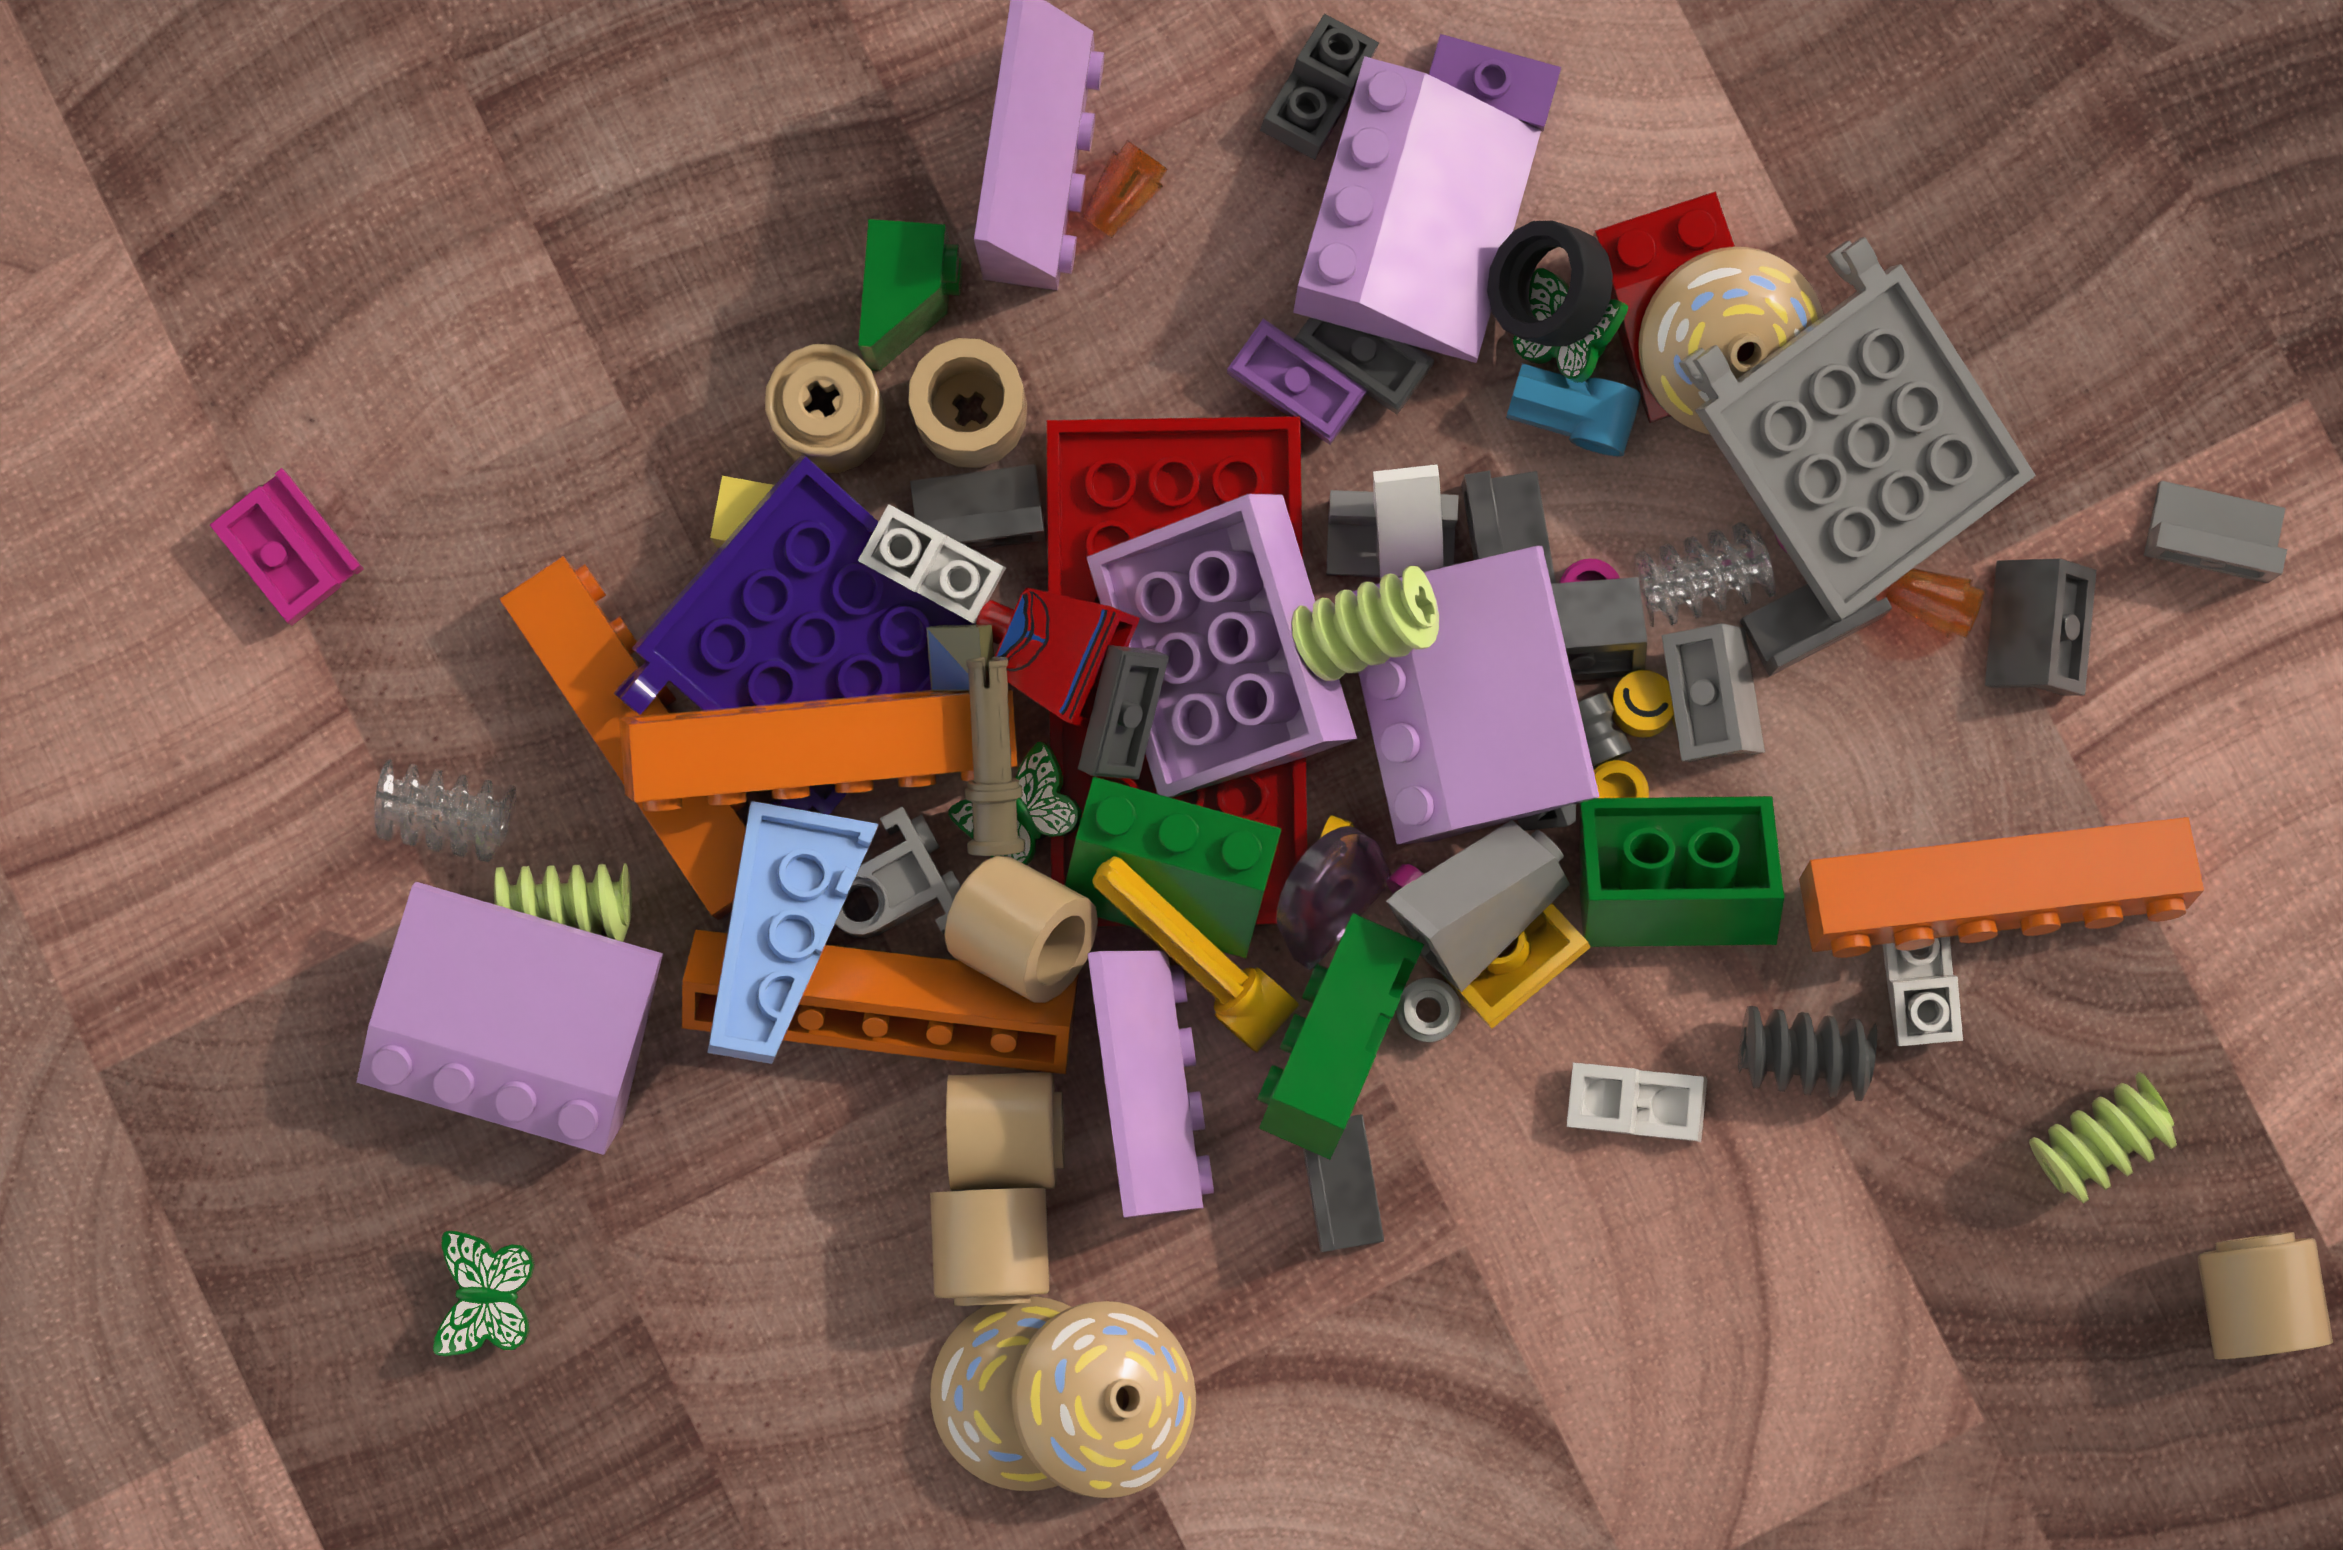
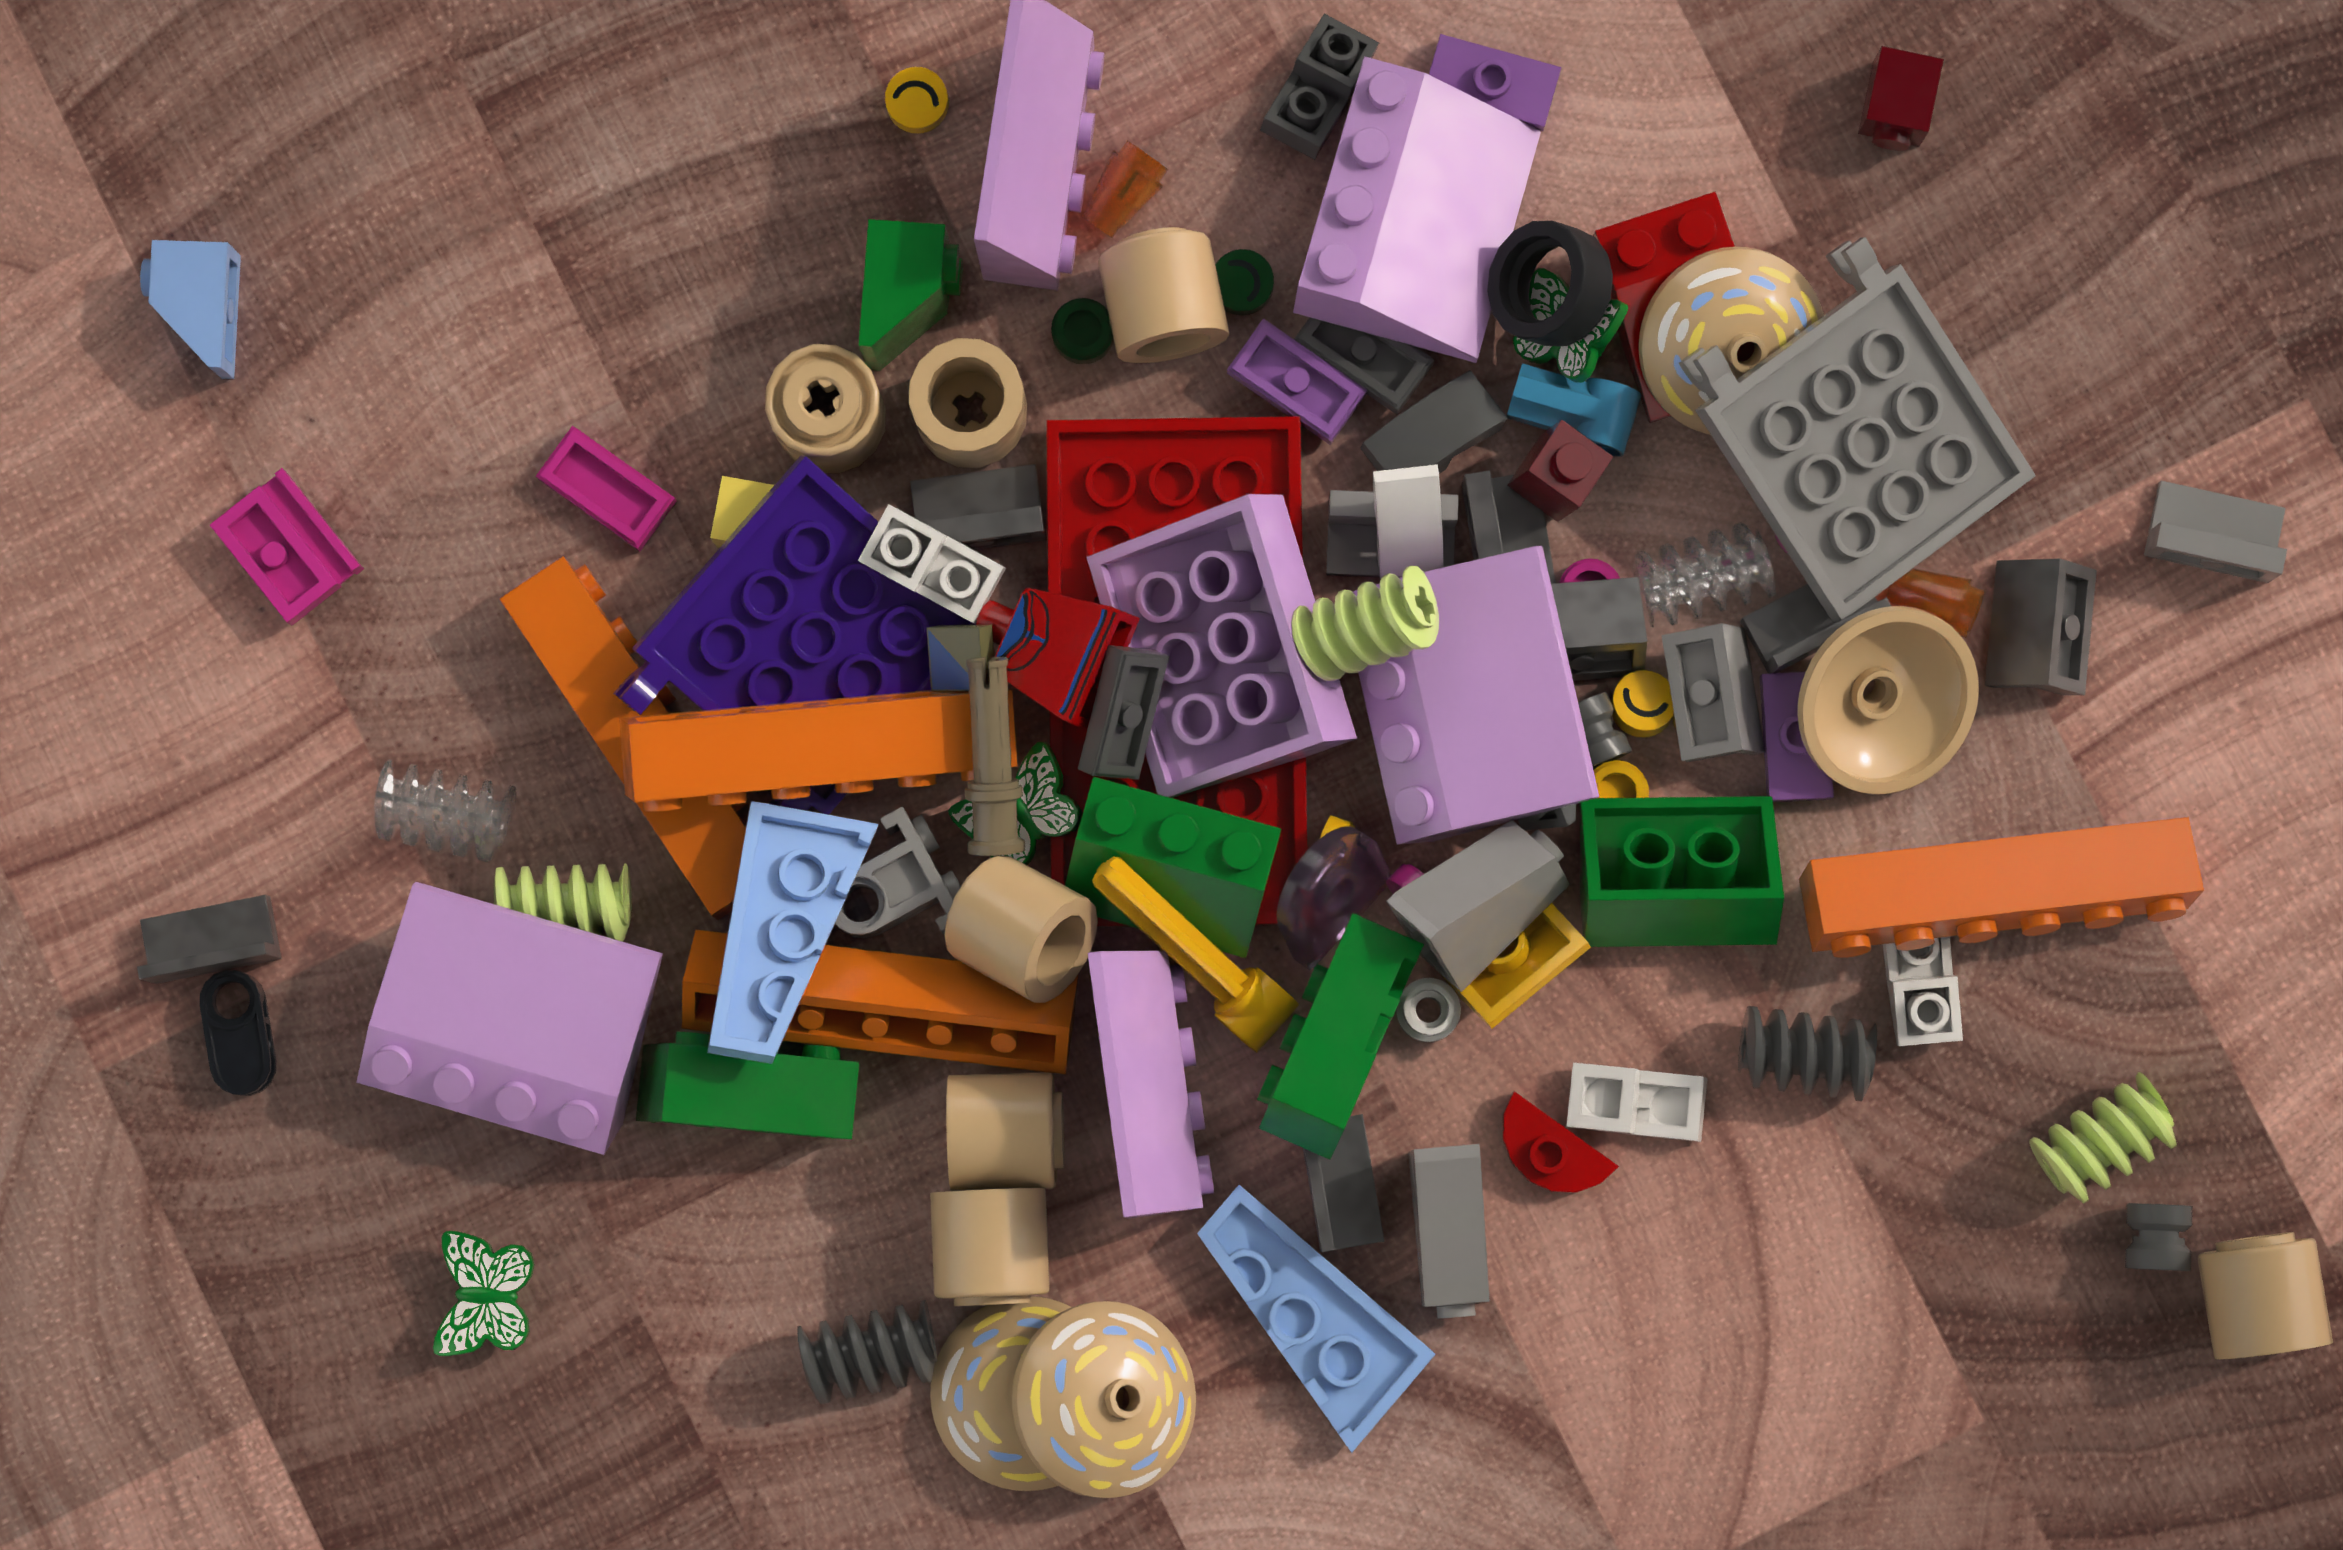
none -> flat silver panel [137,895,282,984]
none -> light blue slope [140,240,241,379]
none -> black piece [199,970,277,1096]
none -> dark pink tile [535,425,677,552]
none -> green wedge [636,1032,859,1140]
none -> dark grey piece [797,1300,938,1404]
none -> yellow tile [885,67,949,134]
none -> dark green tile [1051,298,1114,364]
none -> tan piece [1098,227,1229,363]
none -> light blue wing [1197,1185,1435,1453]
none -> dark green tile [1215,249,1274,316]
none -> dark grey slope [1360,370,1508,473]
none -> light grey slope [1408,1144,1490,1319]
none -> red plate [1502,1091,1619,1192]
none -> dark red brick [1507,420,1613,522]
none -> medium lavender plate [1759,672,1834,802]
none -> tan dish [1798,606,1979,794]
none -> dark red brick [1858,46,1944,151]
none -> dark grey wheel [2125,1203,2193,1271]

